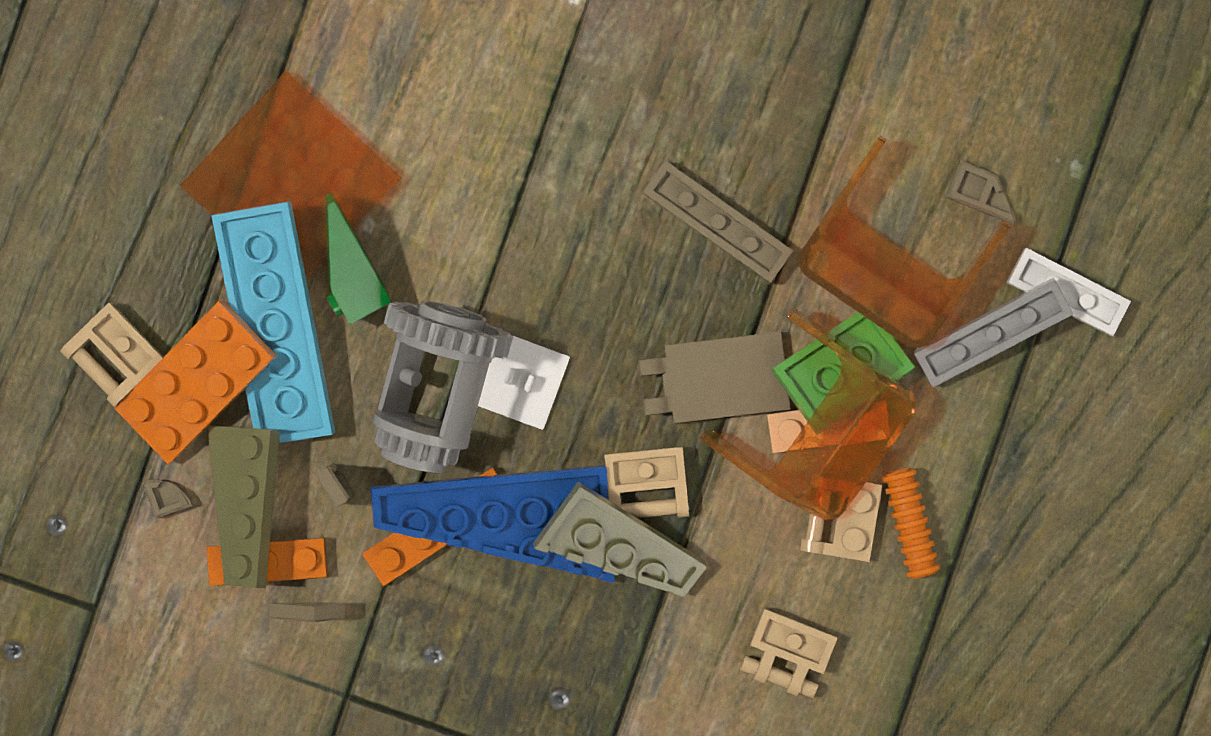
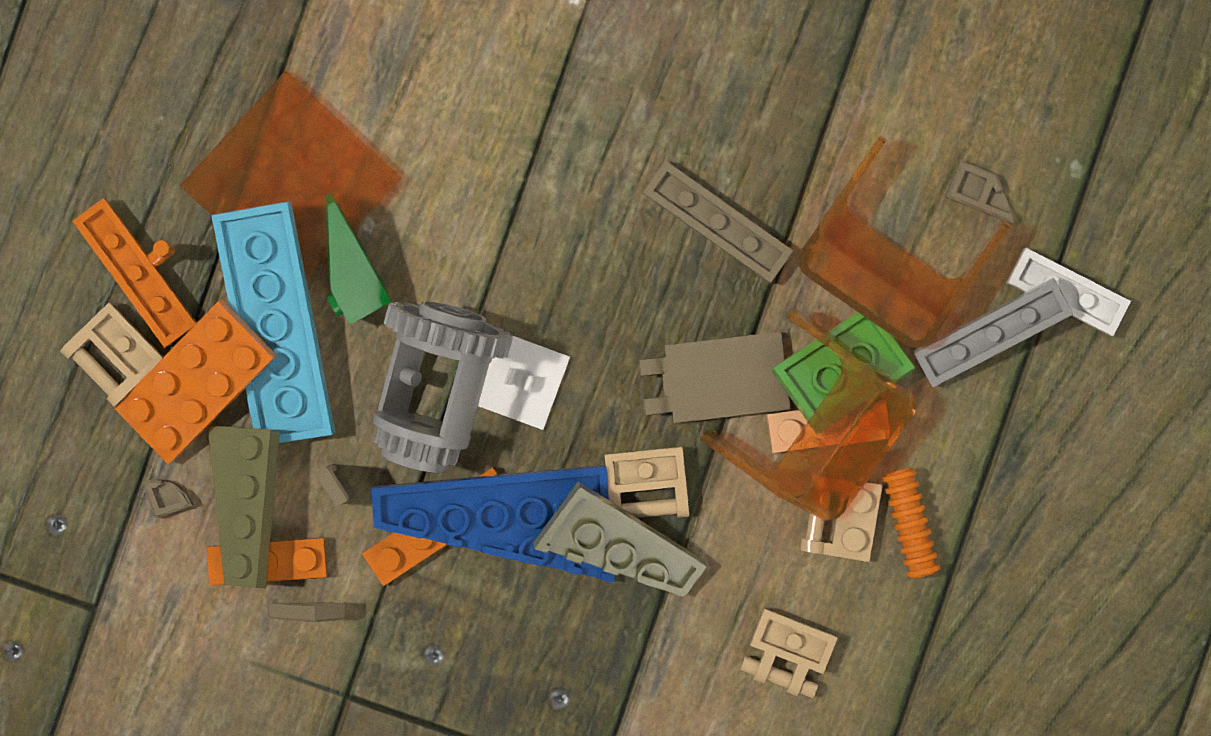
none -> orange plate [72,198,197,348]

